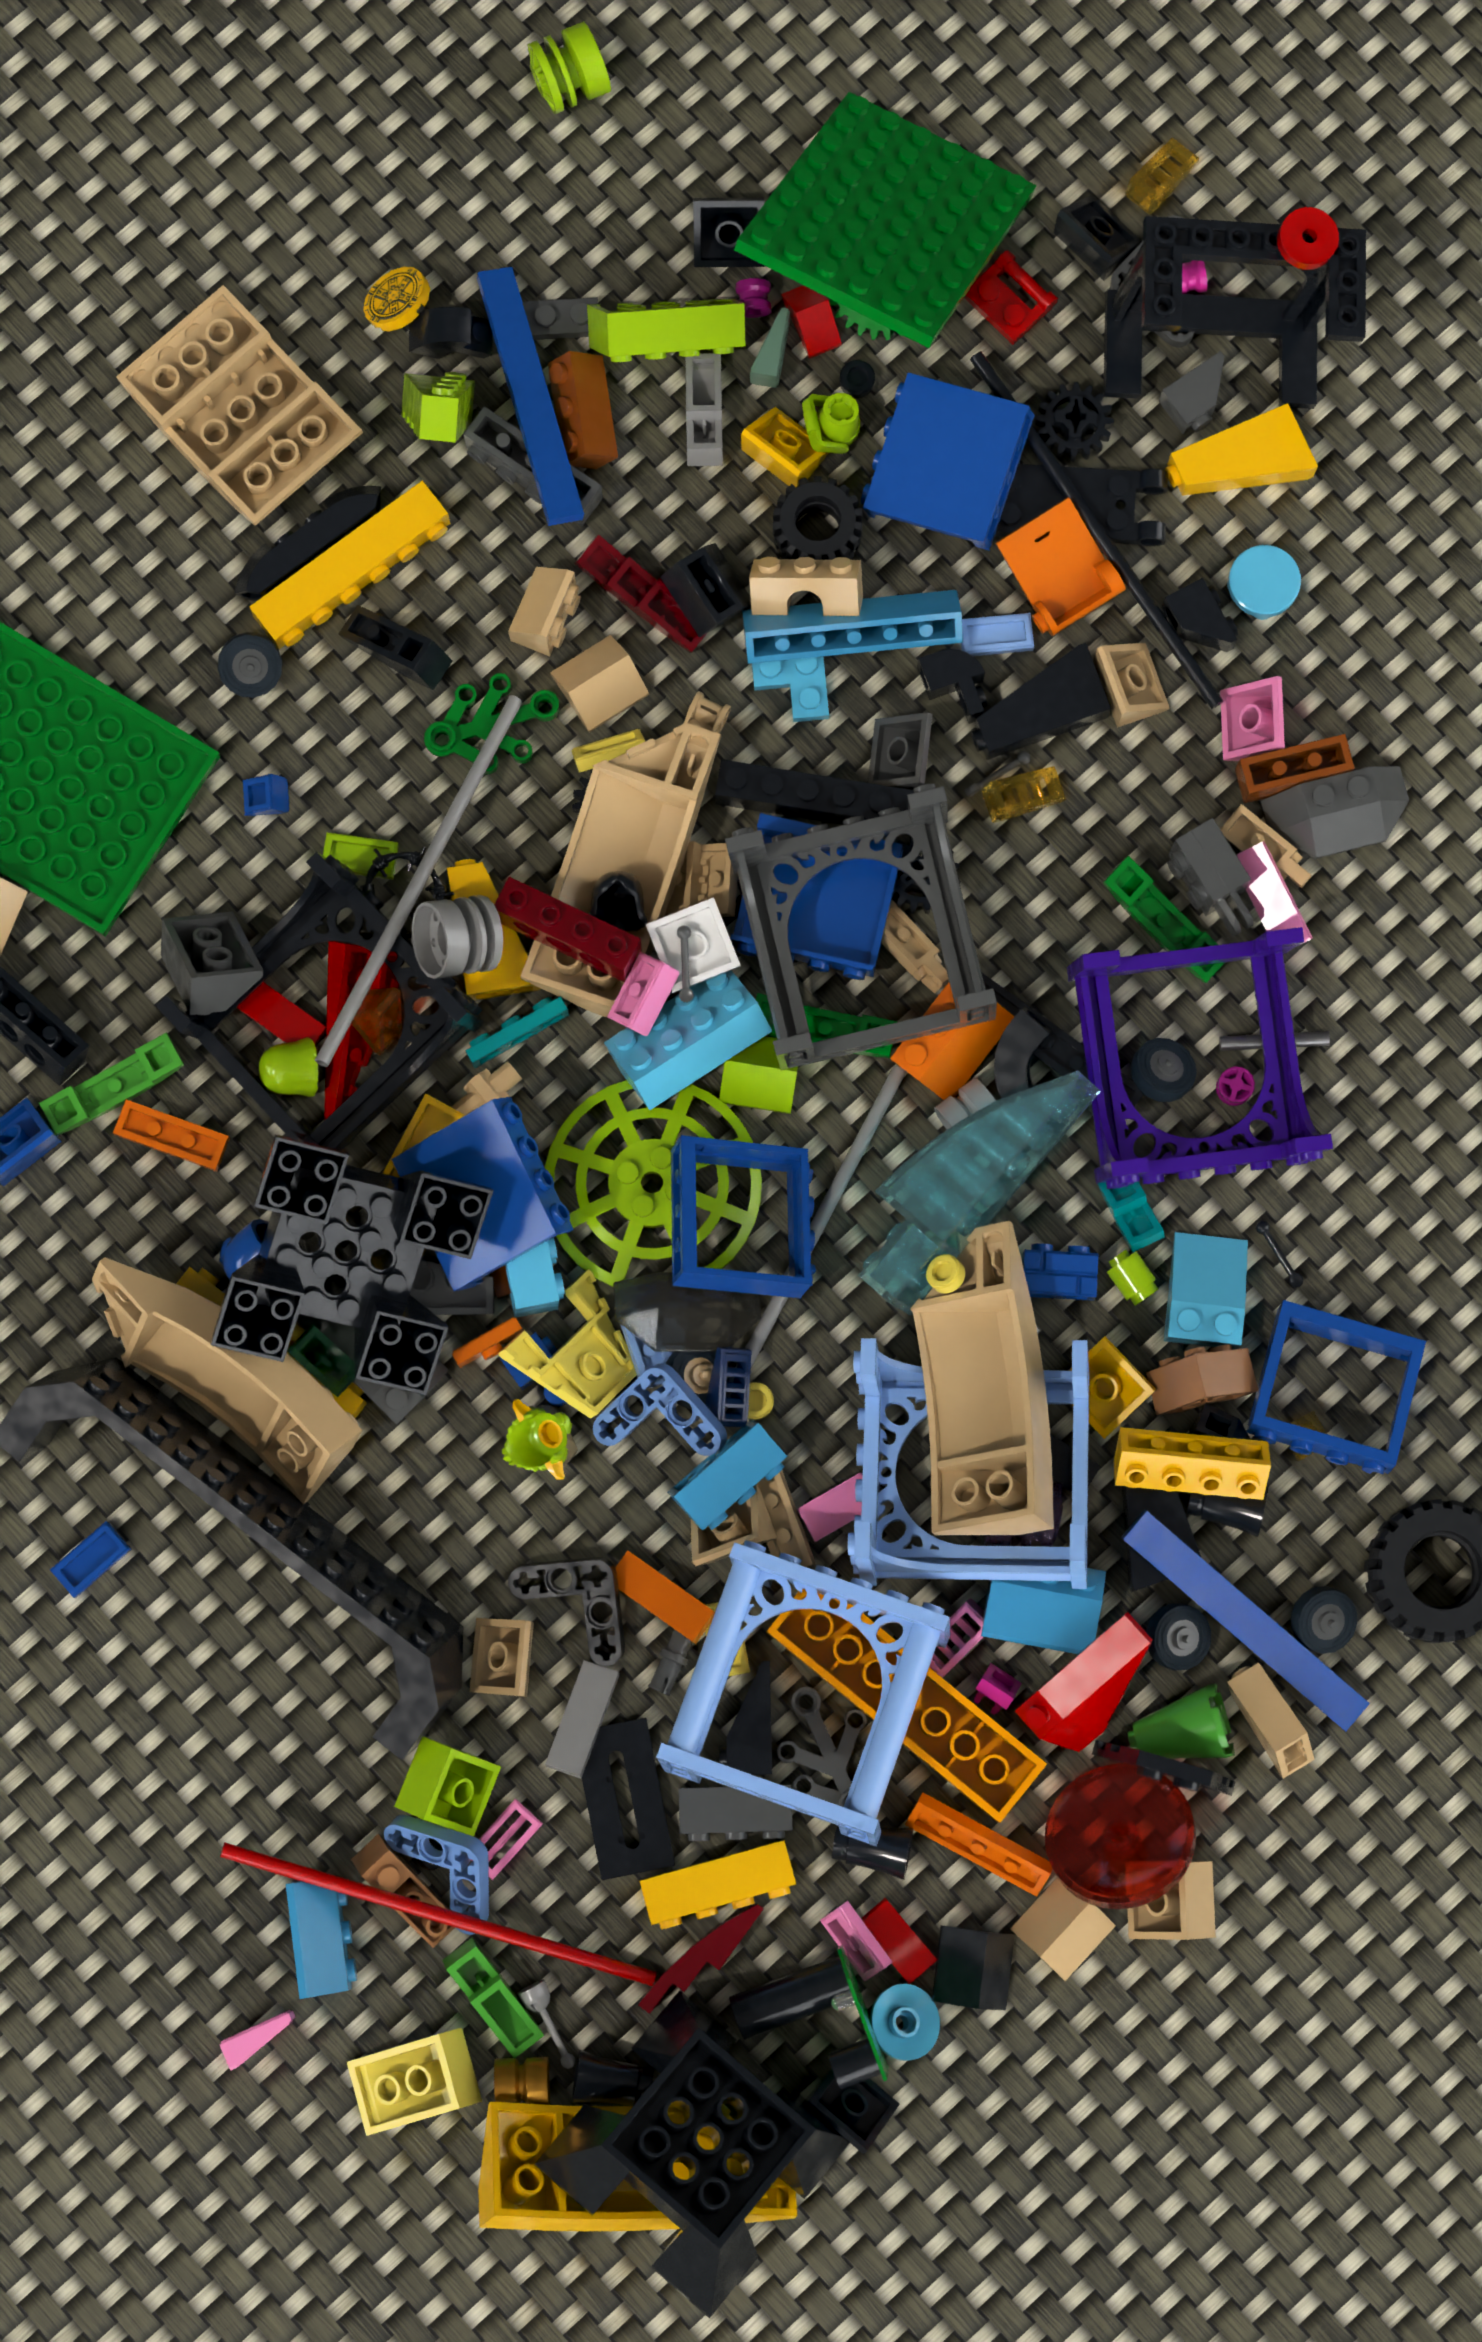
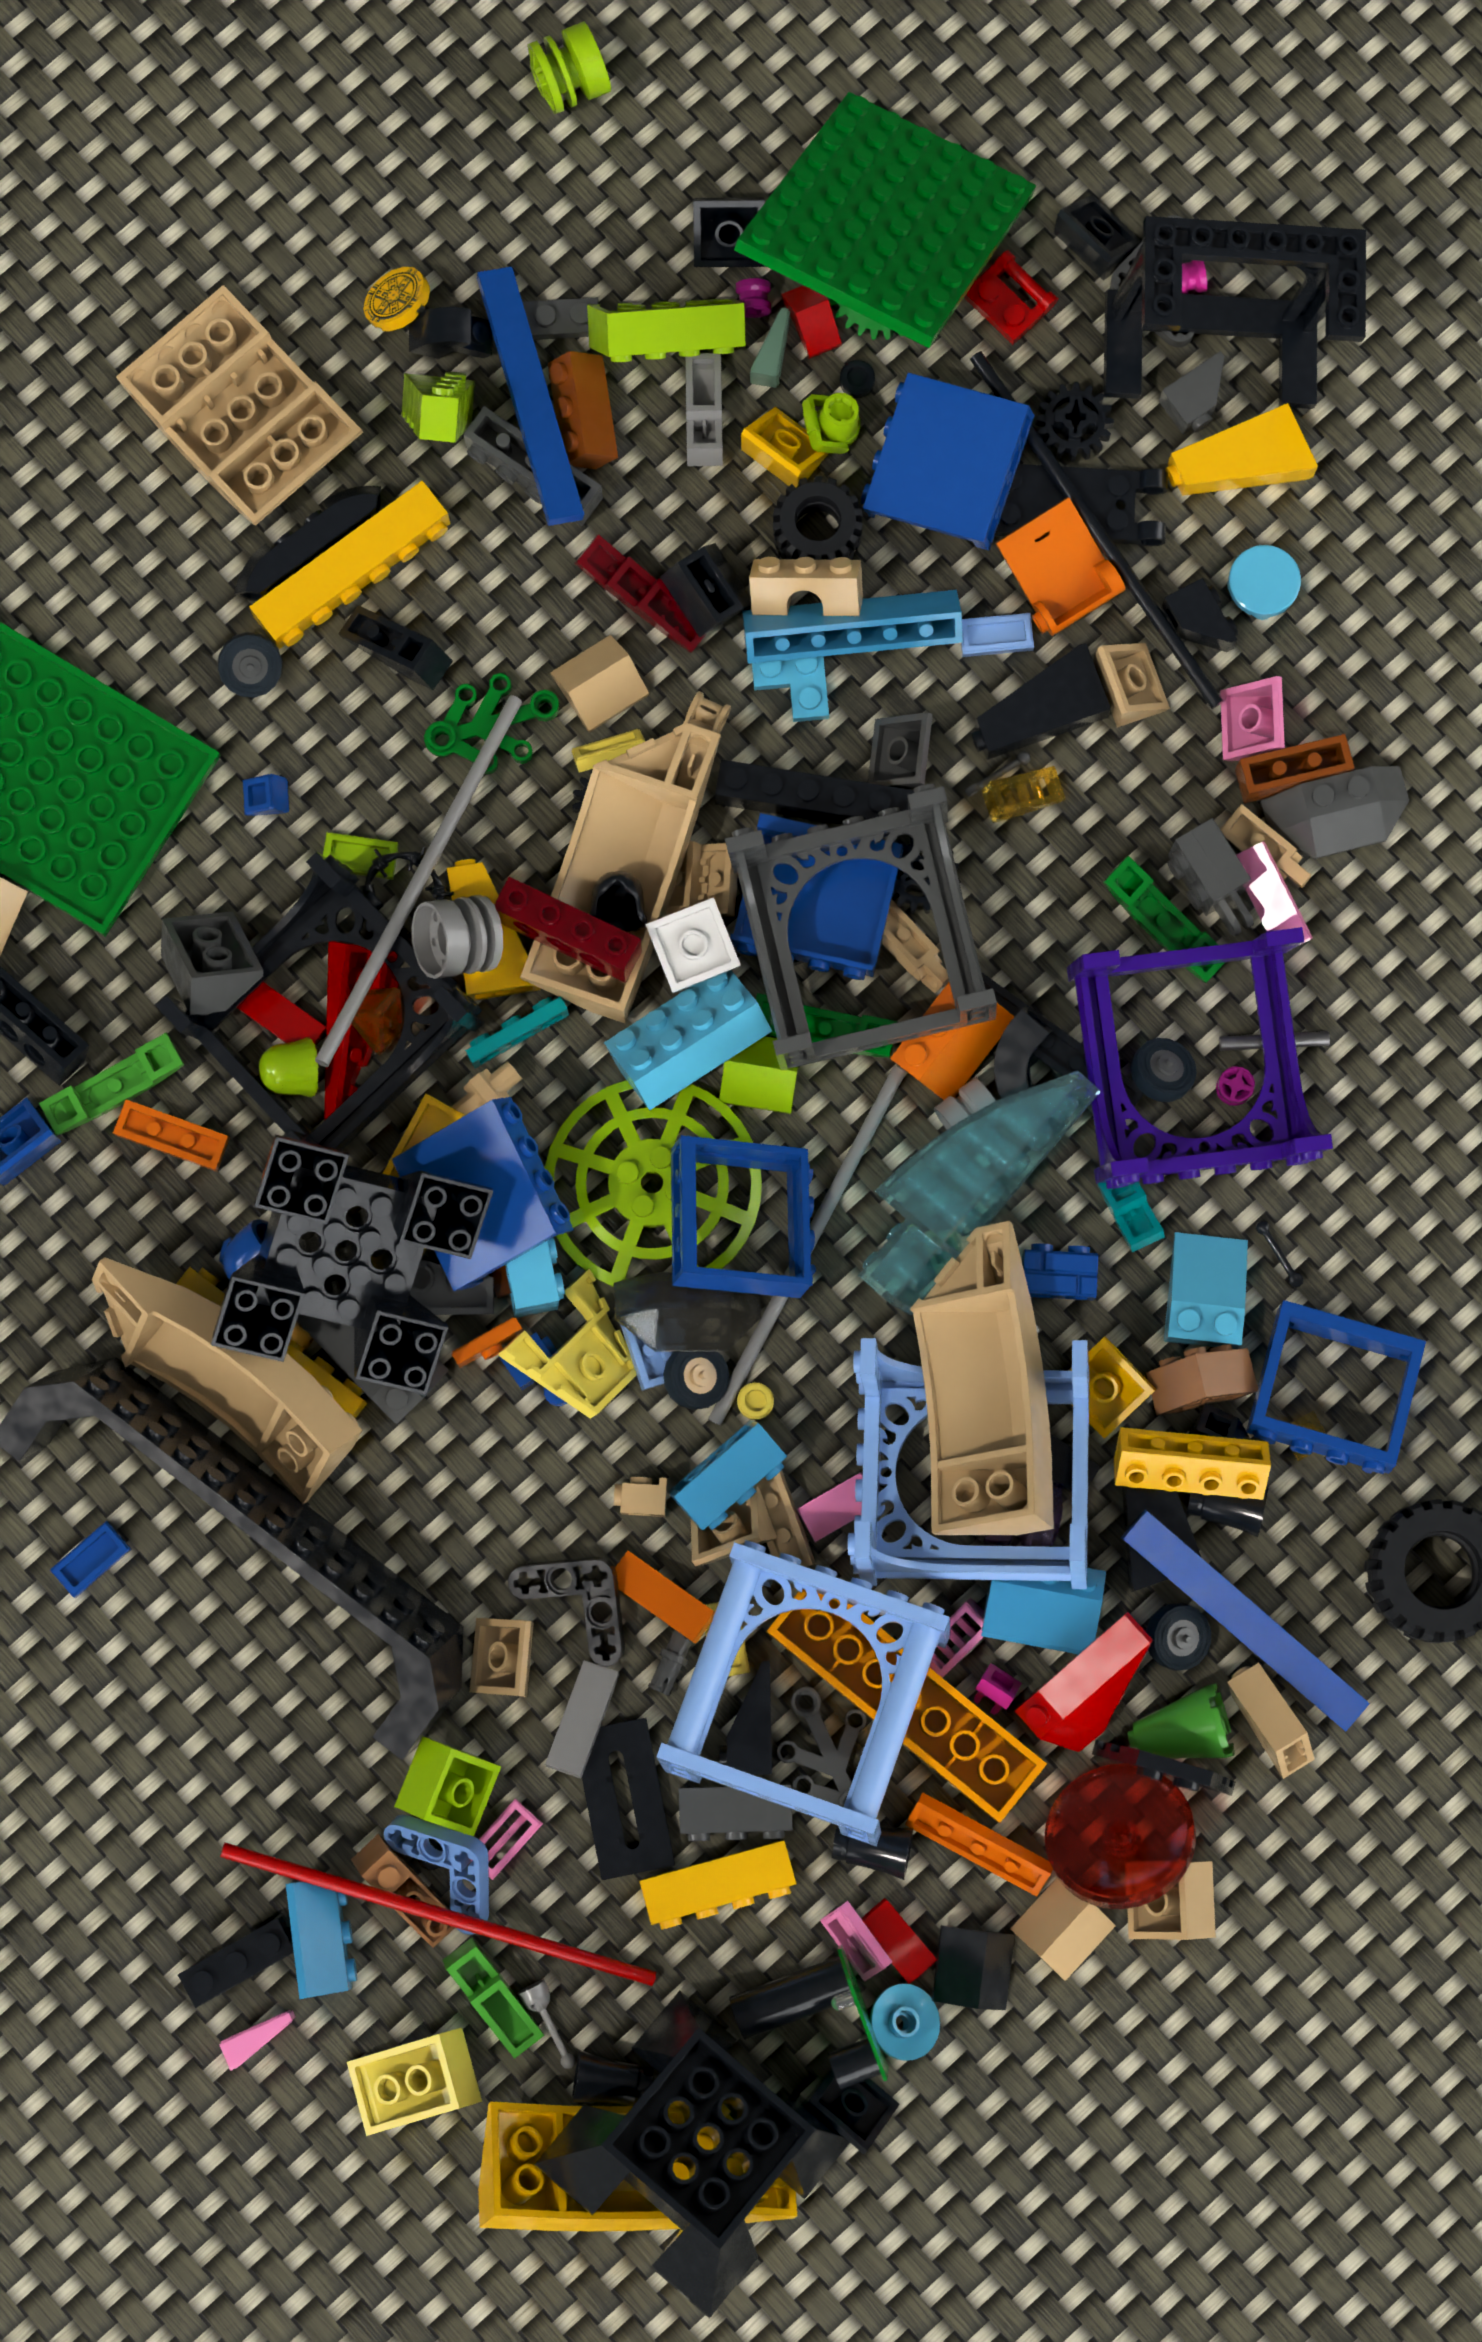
clear green slope [287,1323,355,1397] -> none
pearl gold wheel [494,2057,550,2105] -> none
lime hair [502,1399,578,1480] -> none
tan slope [508,567,581,657] -> none
medium blue beam [592,1363,727,1456] -> none
bright pink slope [607,952,679,1036] -> none
dark red slope [638,1903,764,2014] -> none
dark grey hinge [677,925,694,1003] -> none
dark blue slope [705,1347,752,1427] -> none
black brick [917,649,987,724] -> none
light yellow tile [926,1254,965,1294] -> none
lime brick [1106,1250,1159,1306] -> none
clear yellow slope [1125,137,1200,215] -> none
red piece [1277,207,1339,270] -> none
black wheel [1291,1586,1357,1654] -> none
none -> black brick [178,1916,294,2008]
none -> tan brick [614,1477,668,1517]

